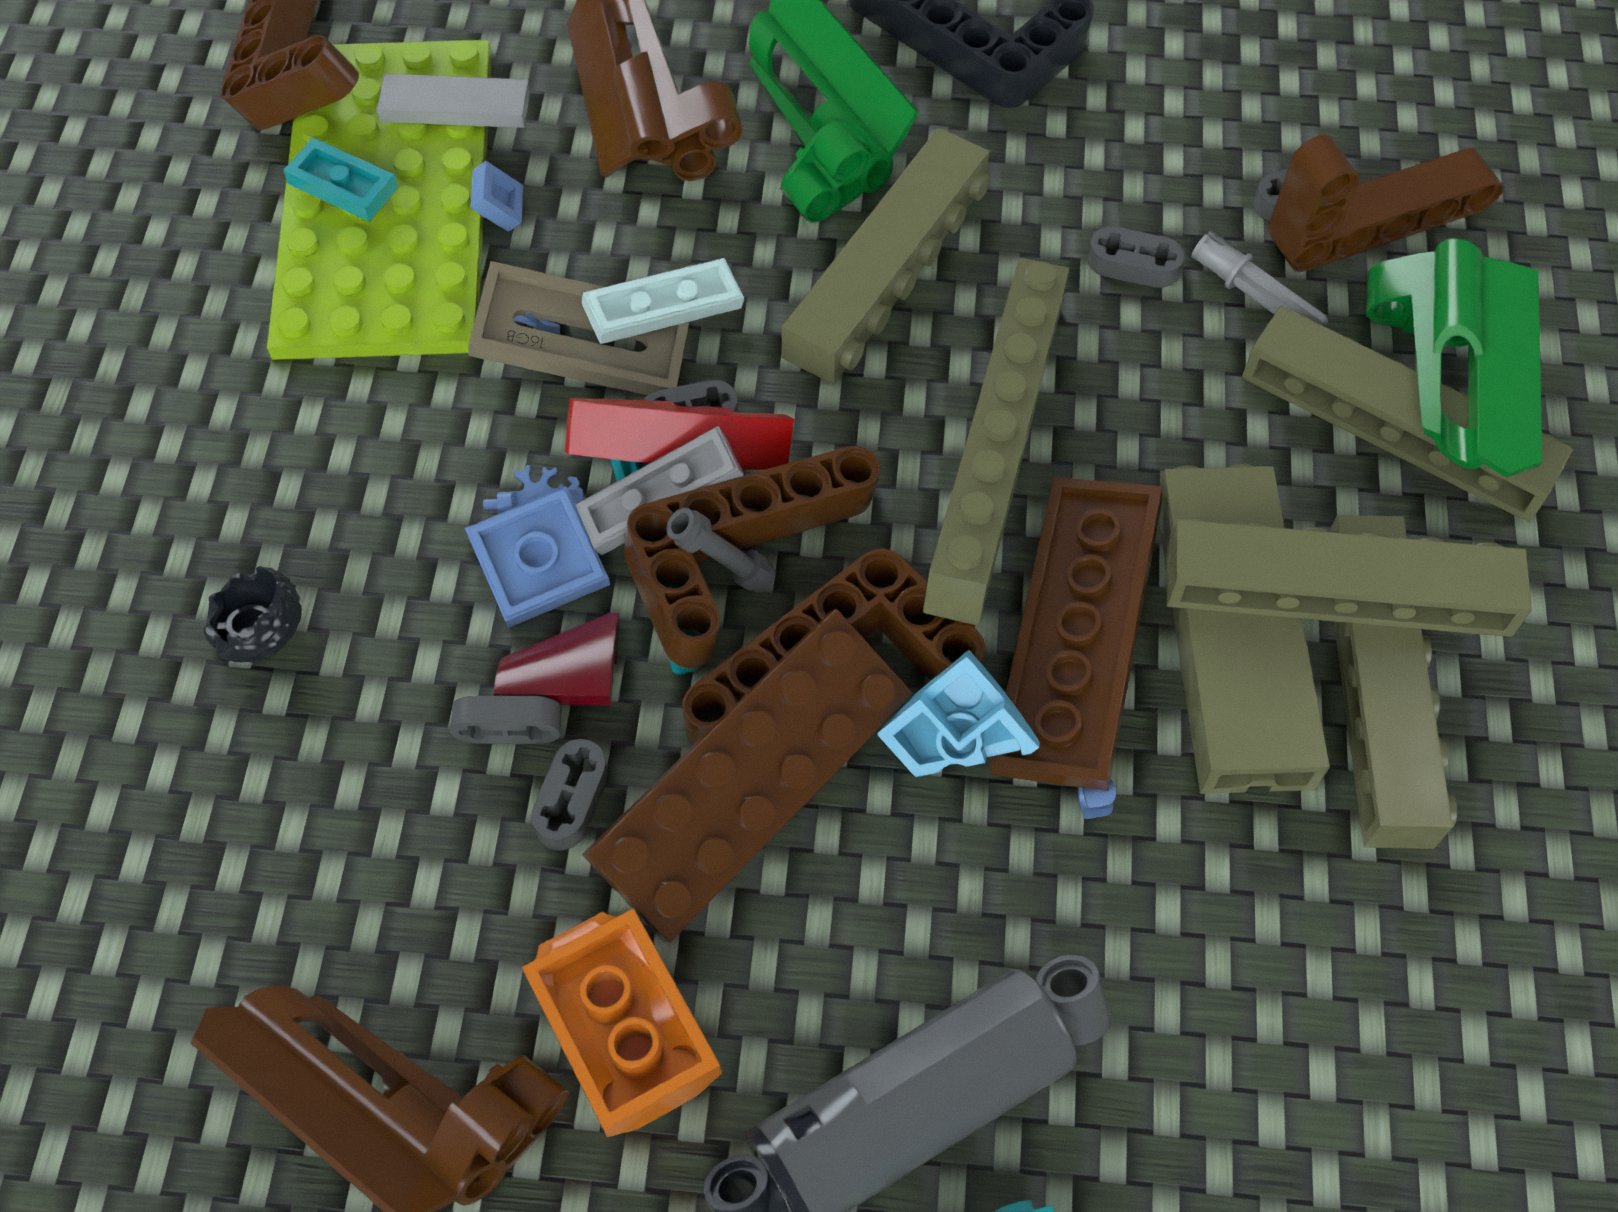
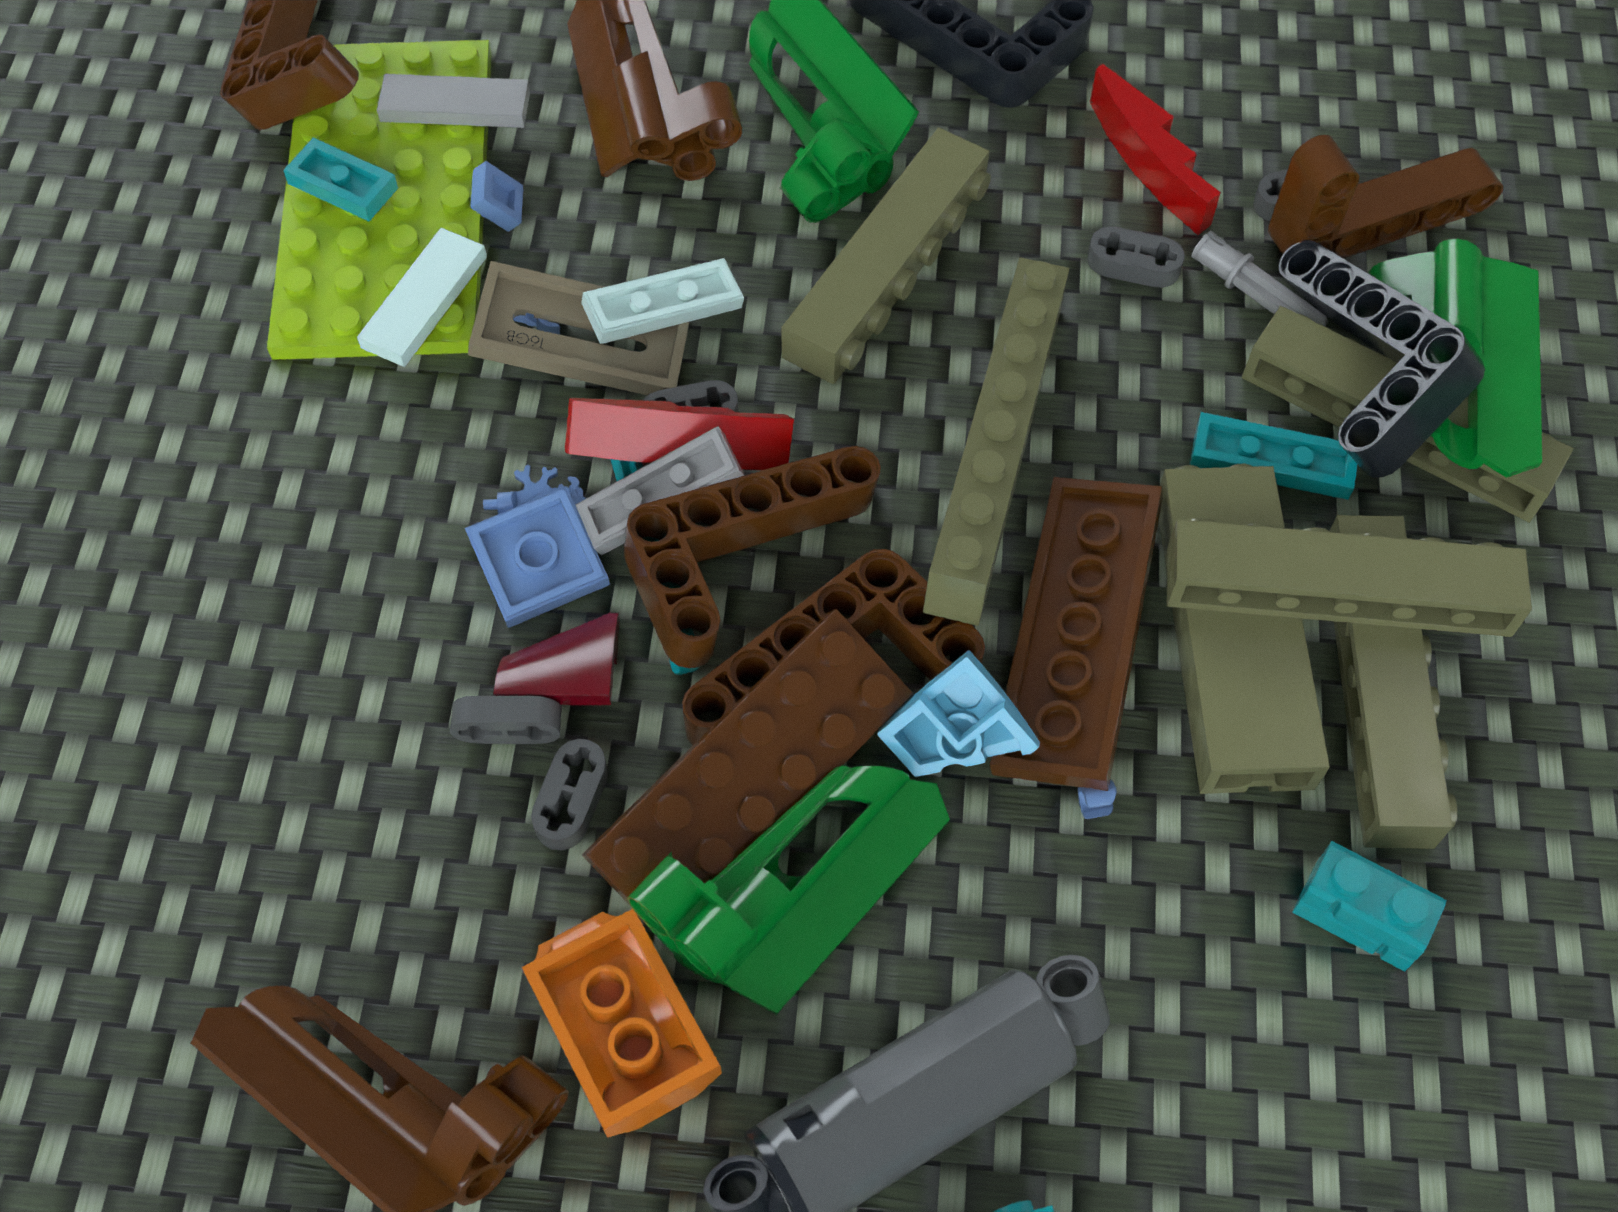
black hair [204,566,302,663] -> none
dark grey bar [667,508,775,593] -> none
none -> light aqua tile [357,228,487,367]
none -> green panel [627,766,950,1015]
none -> red slope [1090,64,1221,235]
none -> teal plate [1190,412,1357,500]
none -> black beam [1278,240,1485,478]
none -> teal brick [1292,841,1447,972]

